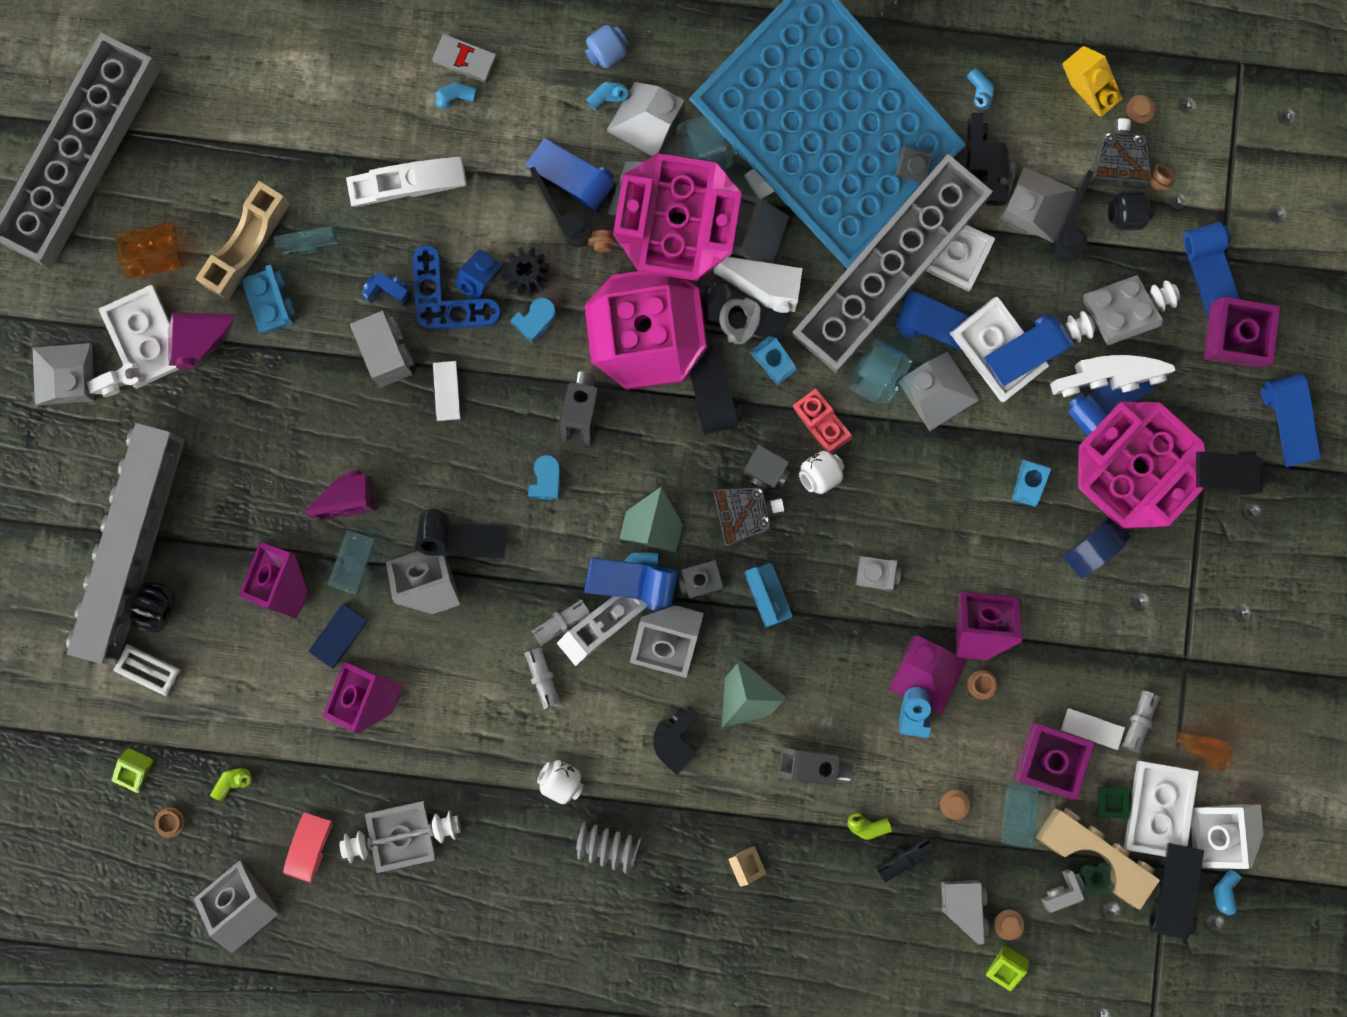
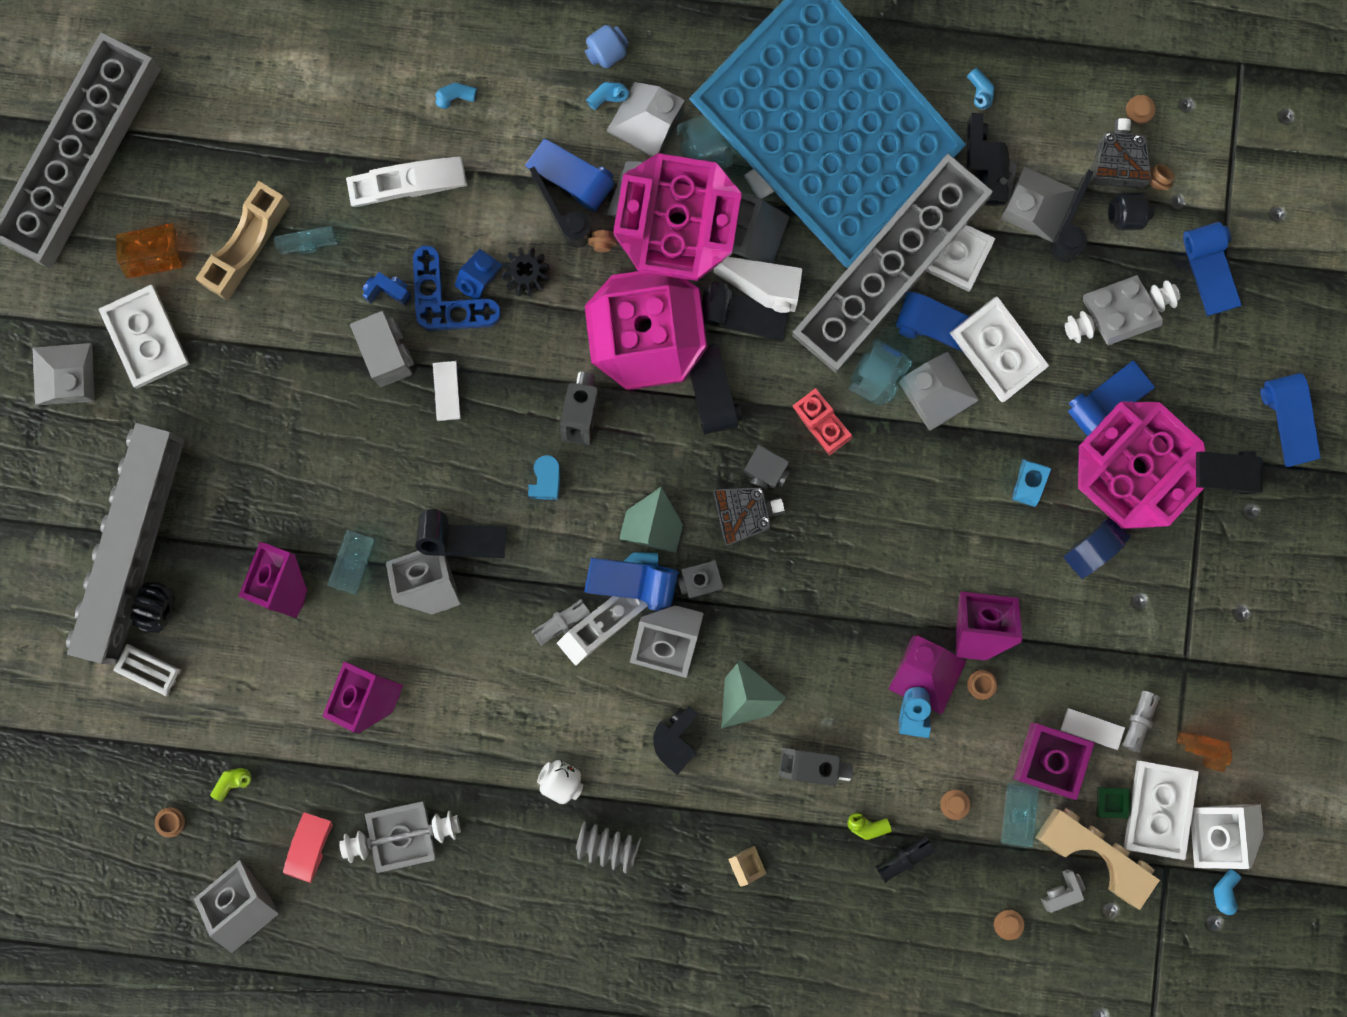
white plate [86,363,144,397] -> none
lime slope [111,748,154,793] -> none
magenta slope [167,313,234,370] -> none
dark azure bracket [241,264,296,335] -> none
magenta slope [306,470,376,521] -> none
dark blue tile [308,603,368,669] -> none
light grey tile [432,34,497,83] -> none
dark azure leg [510,298,556,344] -> none
light grey pin [524,647,561,710] -> none
light grey piece [719,297,761,344] -> none
dark azure bracket [744,563,792,628] -> none
dark azure leg [749,336,797,385] -> none
white head [799,451,844,494] -> none
light grey bracket [855,556,901,591] -> none
dark grey plate [895,147,932,184] -> none
light grey slope [941,880,989,945] -> none
blue door [984,313,1075,387] -> none
lime slope [986,945,1029,992] -> none
white slope [1050,355,1175,397] -> none
yellow slope [1062,46,1122,117] -> none
clear green brick [1079,862,1114,895] -> none
black door [1149,843,1204,940] -> none
magenta brick [1203,297,1280,369] -> none

